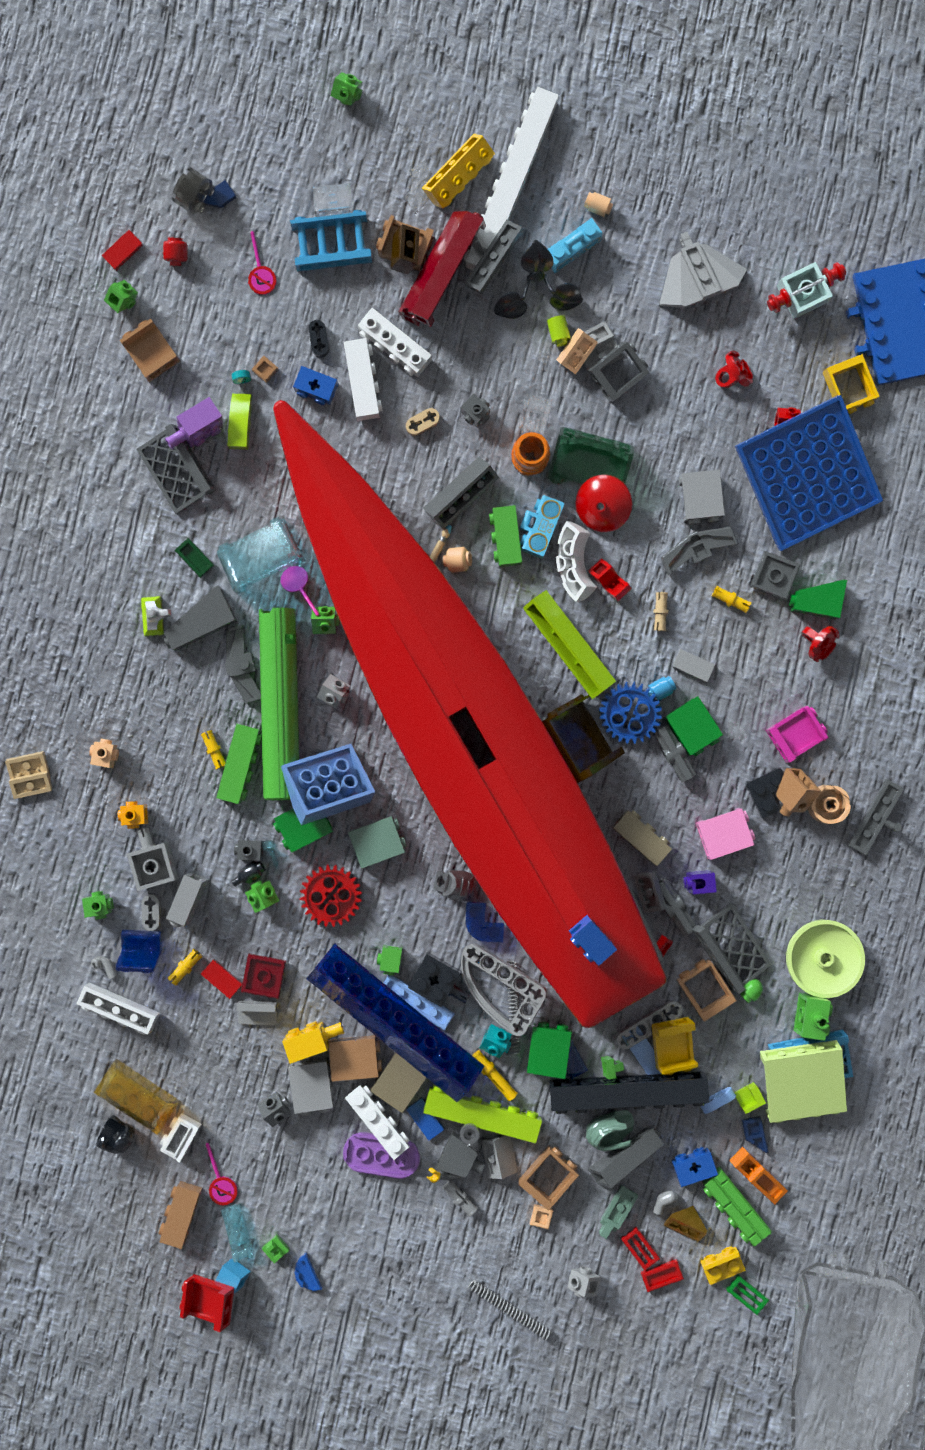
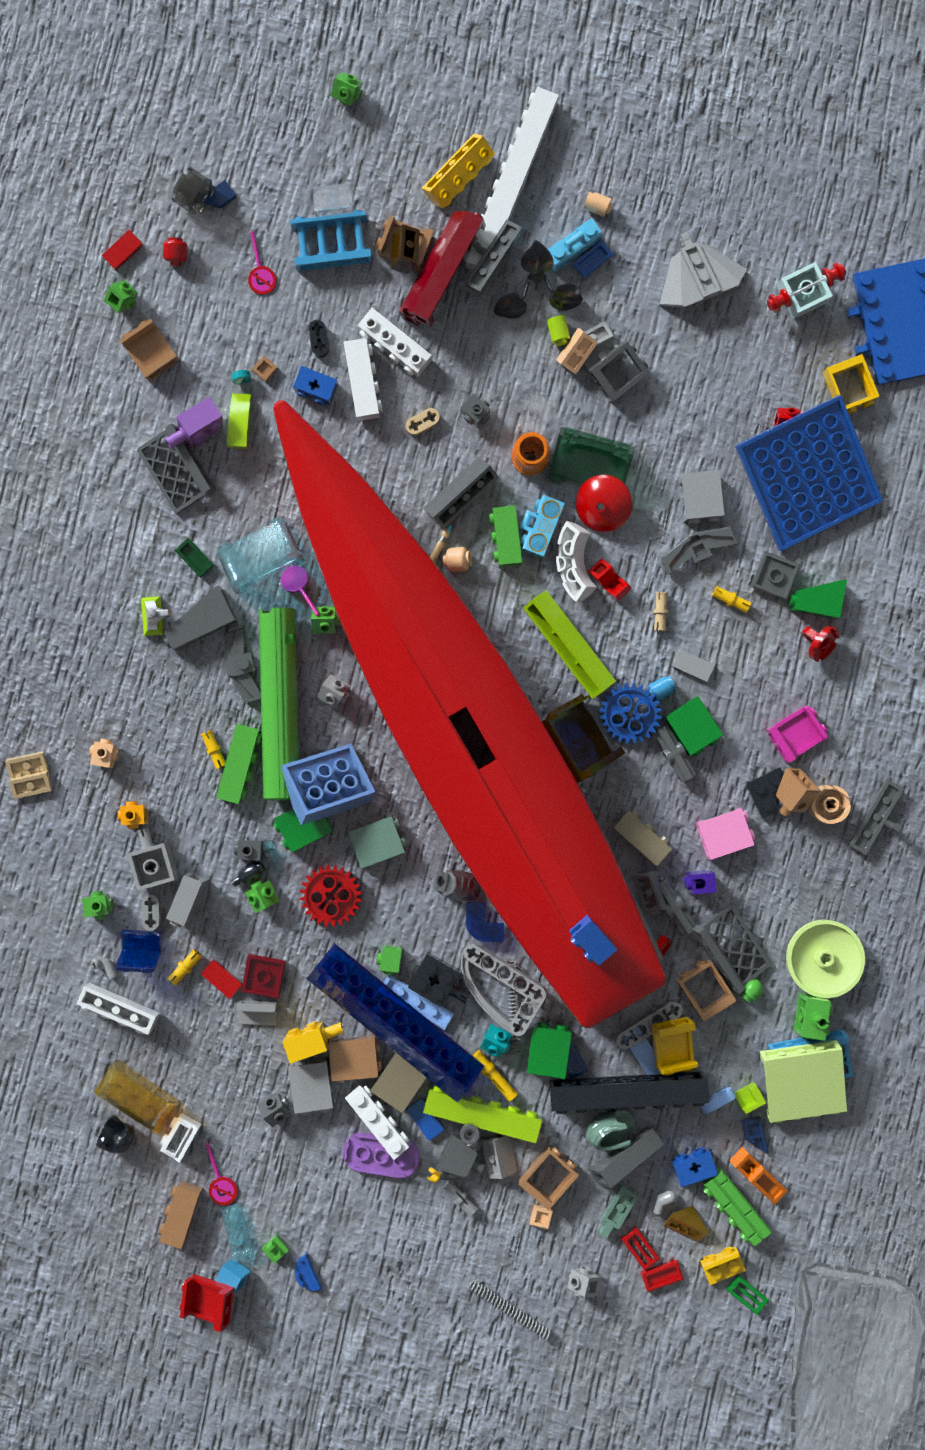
bright green tile [601,1056,624,1079] -> none
red tile [715,351,753,388] -> none
none -> blue tile [572,240,613,279]

